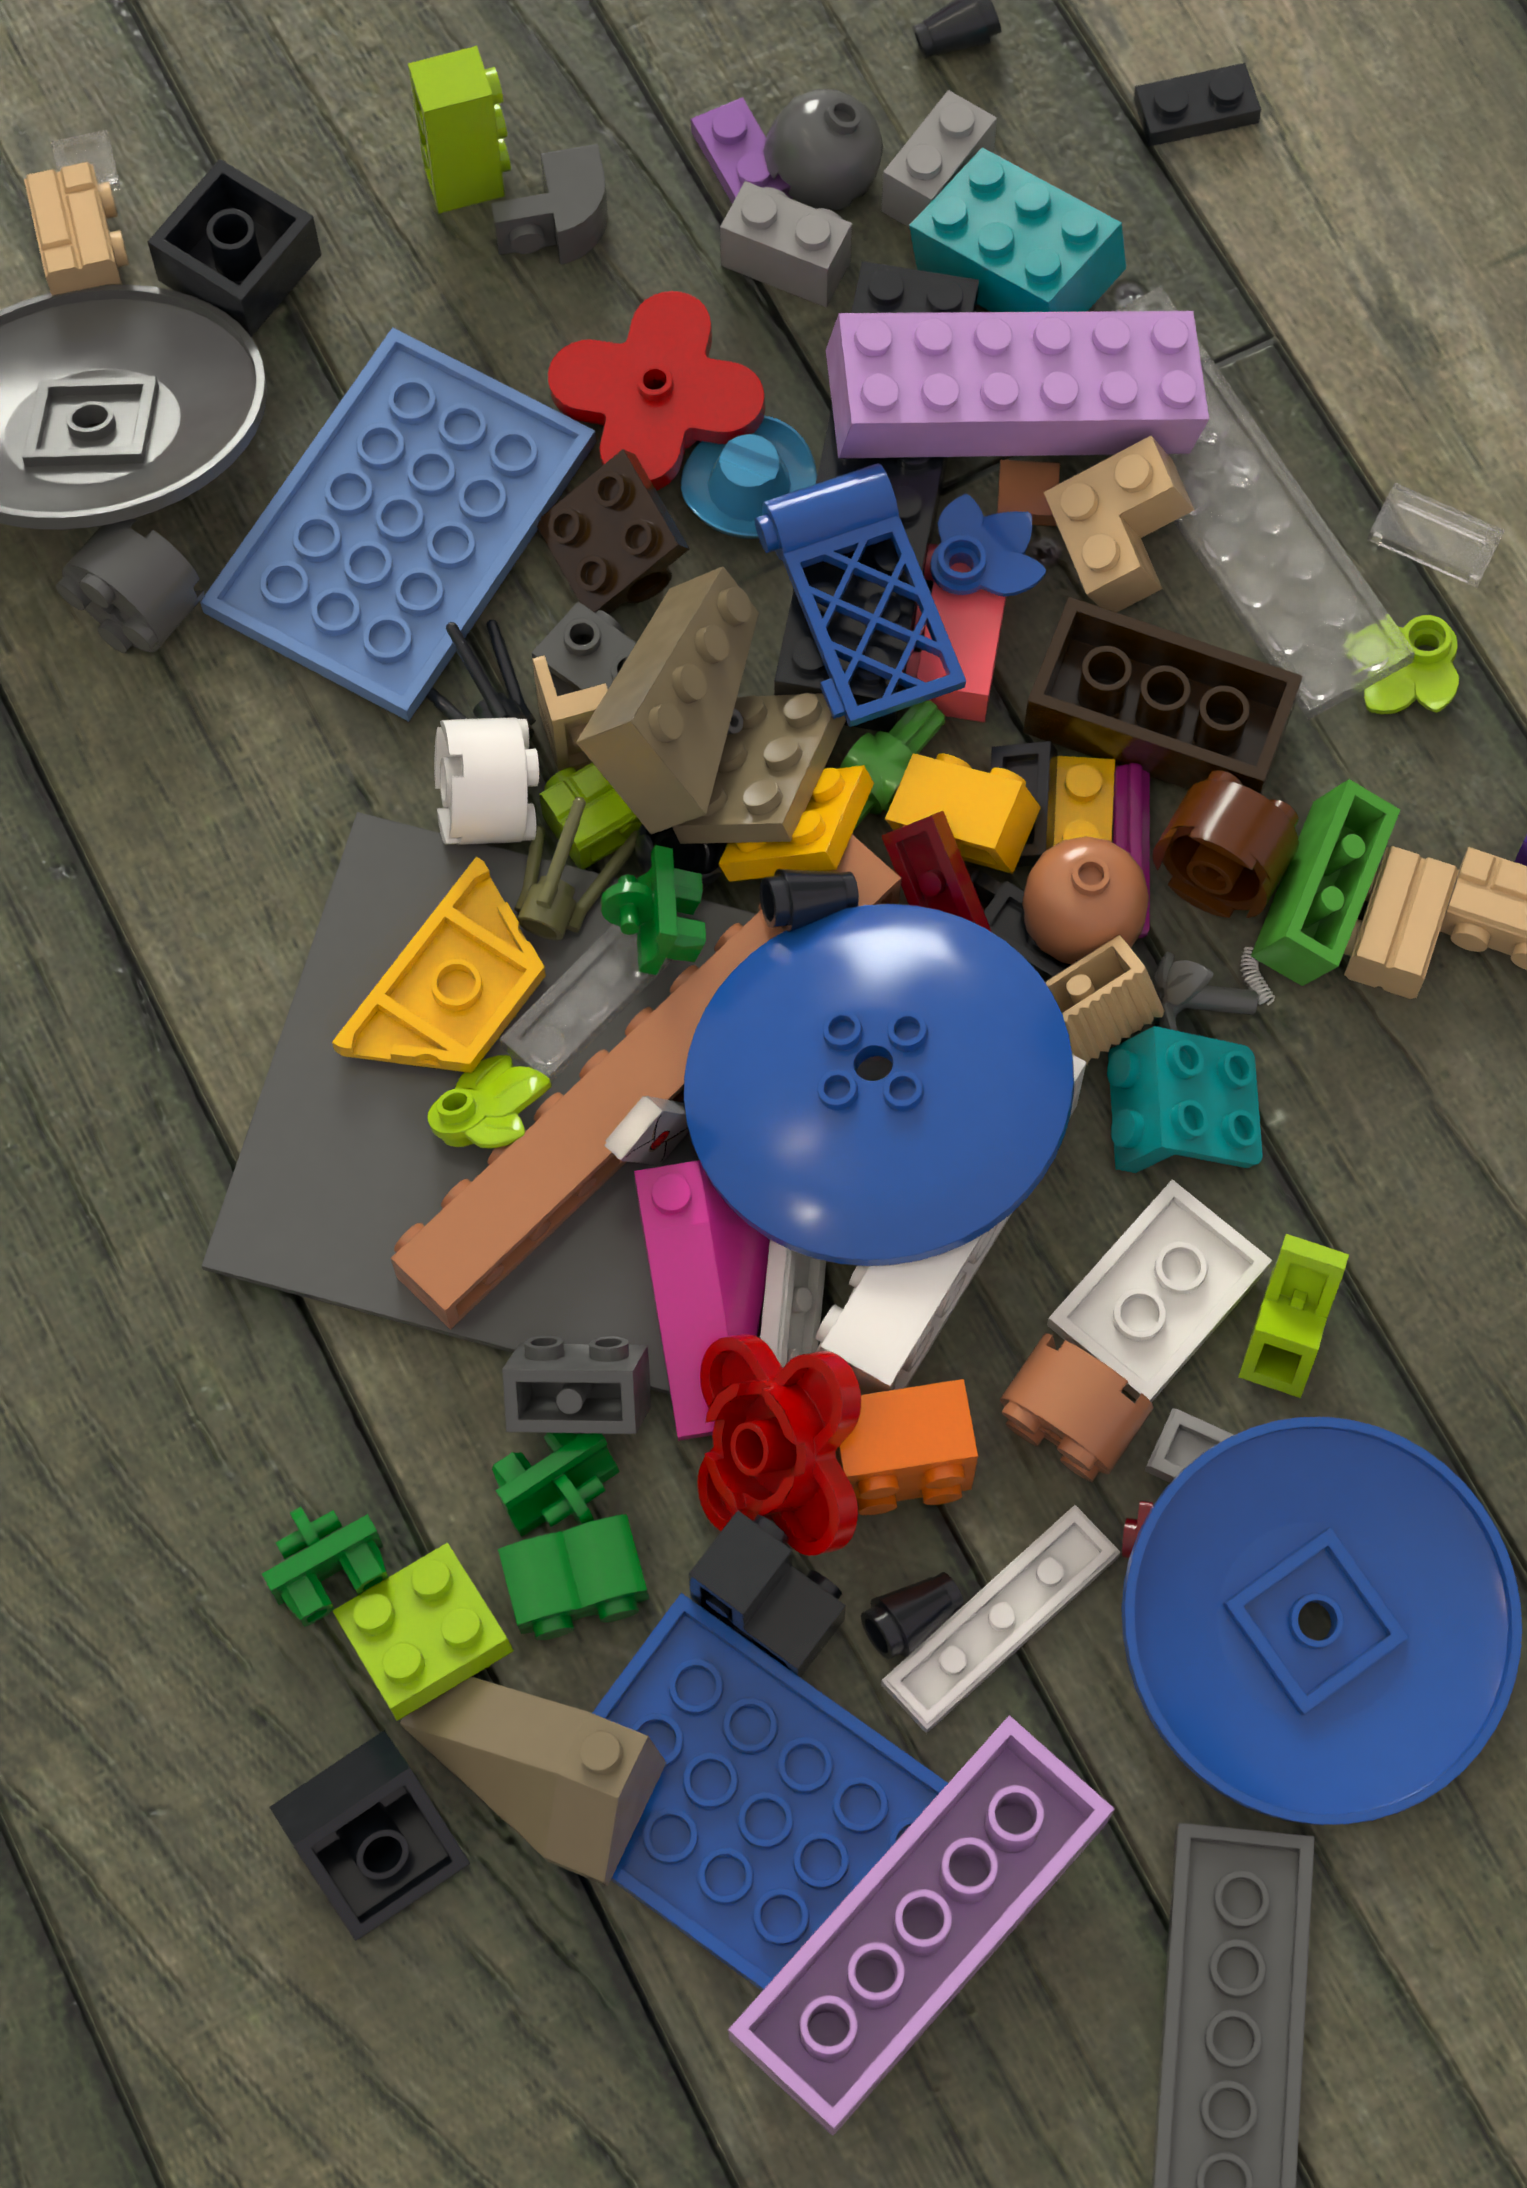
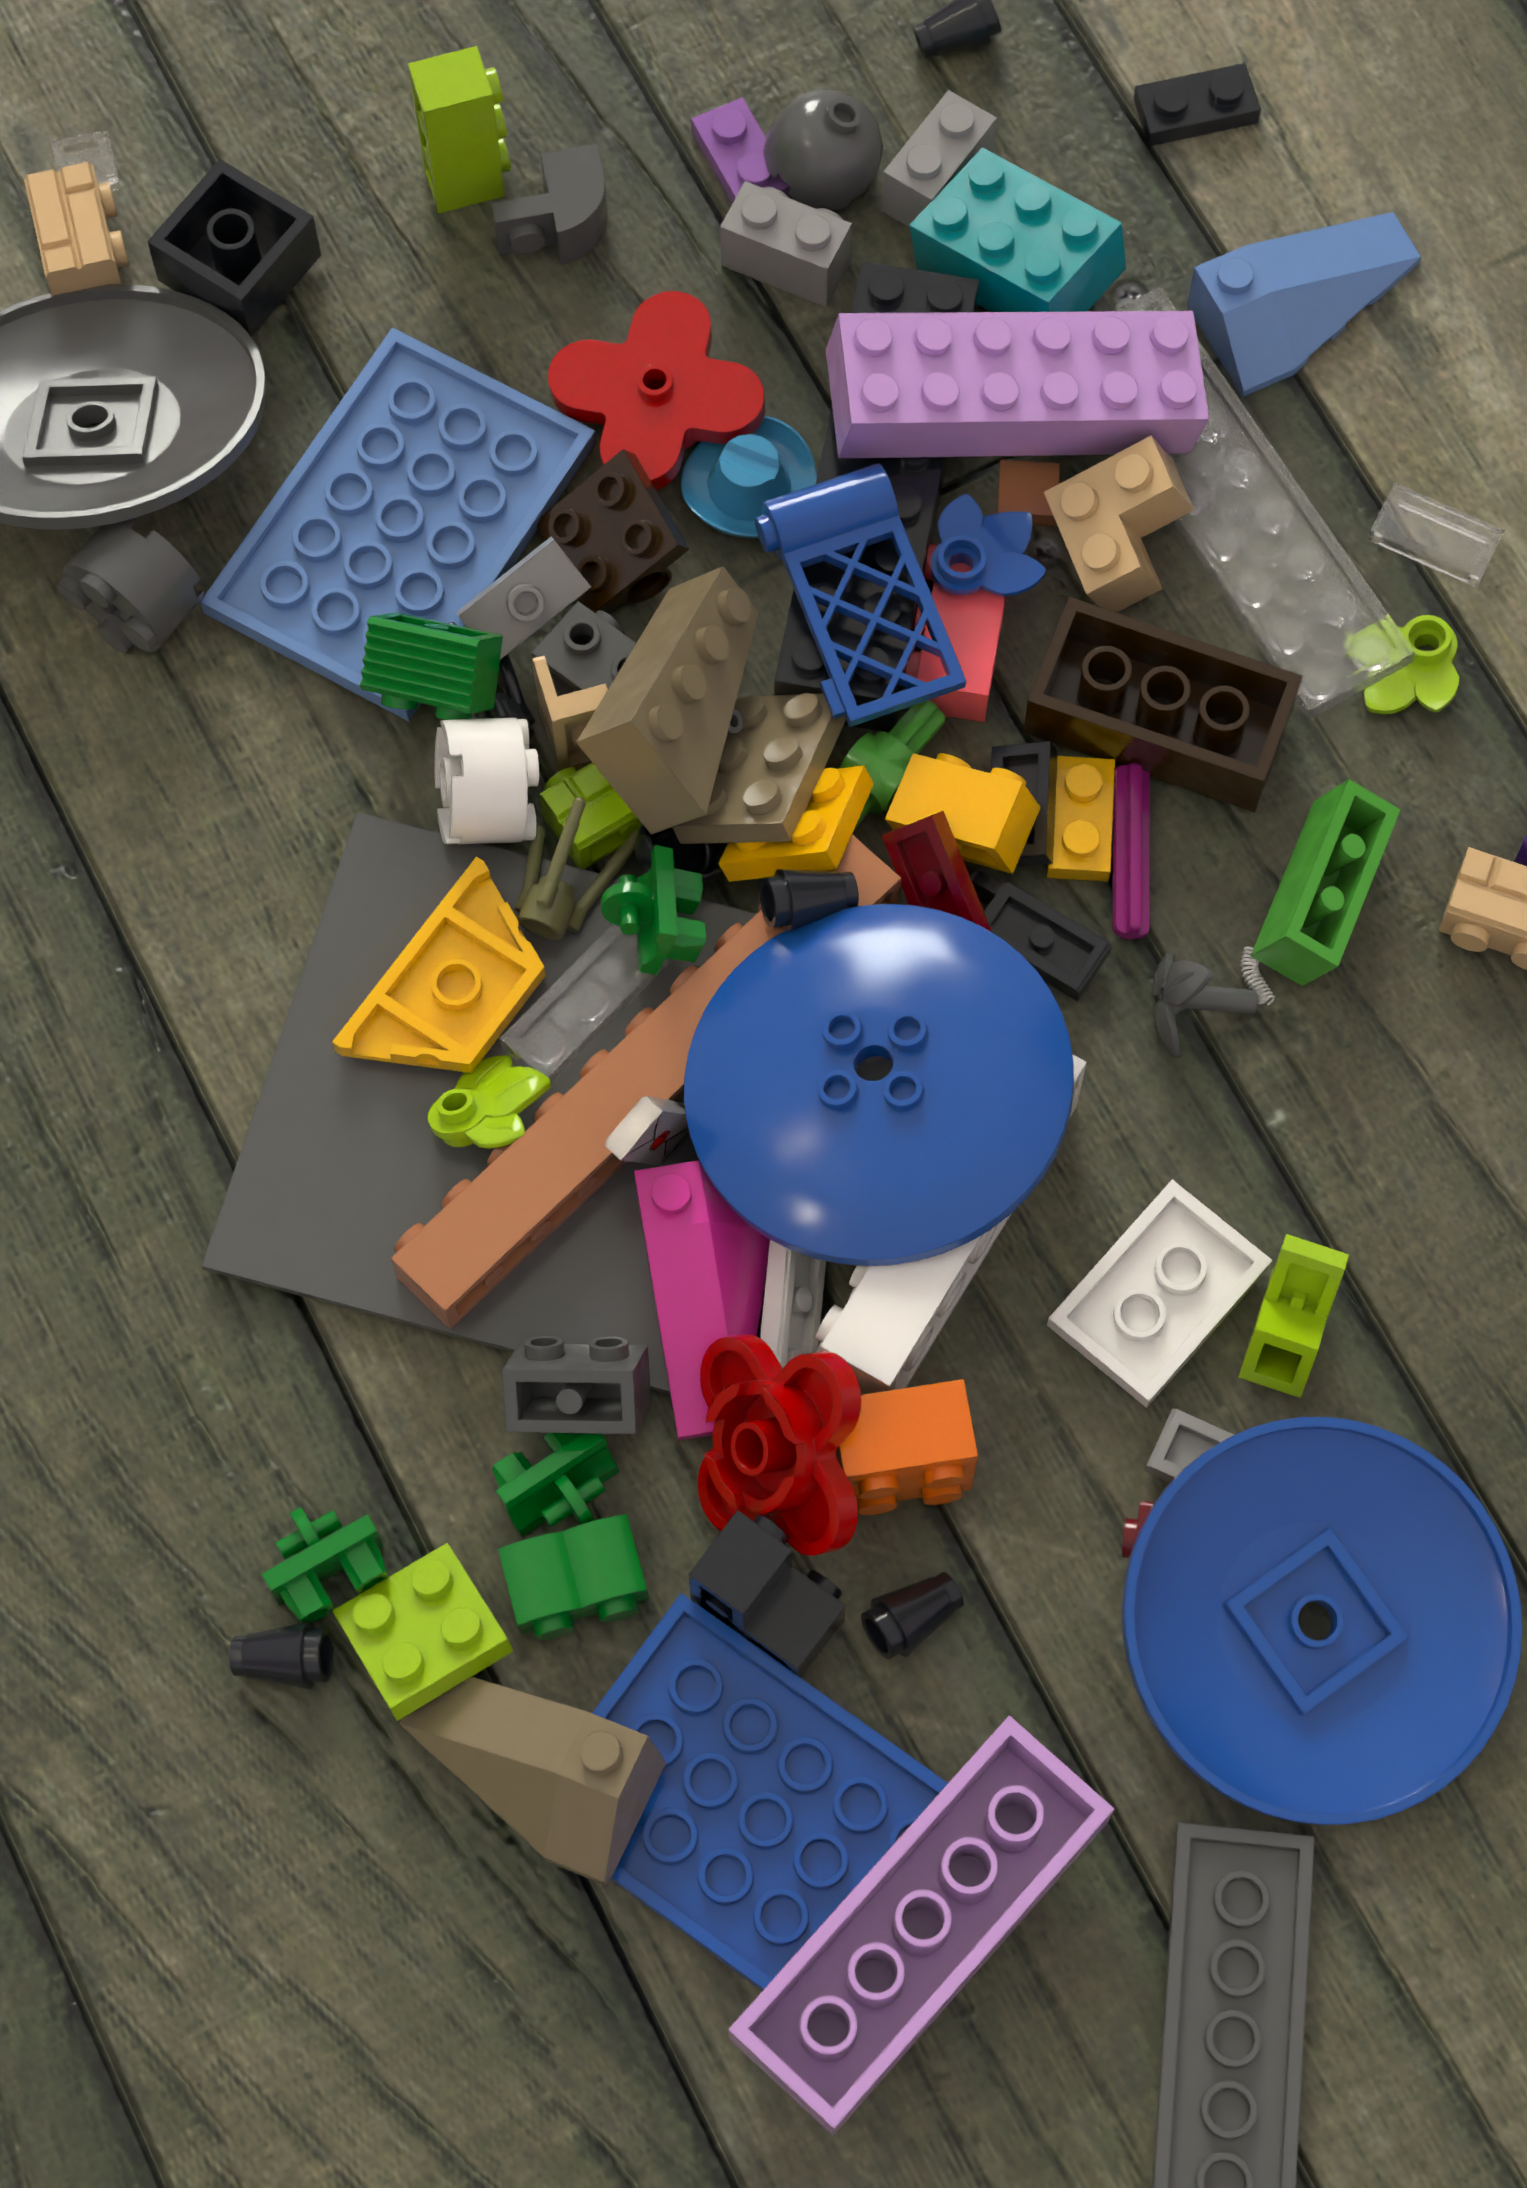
black slope [270,1730,470,1941] -> none
white tile [881,1505,1121,1734] -> none
nougat brick [1000,1333,1154,1482] -> none
nougat cylinder [1022,836,1149,964] -> none
tan brick [1045,935,1164,1065] -> none
teal bracket [1107,1026,1263,1173] -> none
reddish brown brick [1153,770,1299,918] -> none
tan brick [1344,846,1459,999] -> none
none -> black cone [229,1622,333,1689]
none -> green brick [359,613,503,720]
none -> light grey plate [456,536,591,659]
none -> medium blue wedge [1187,212,1421,397]

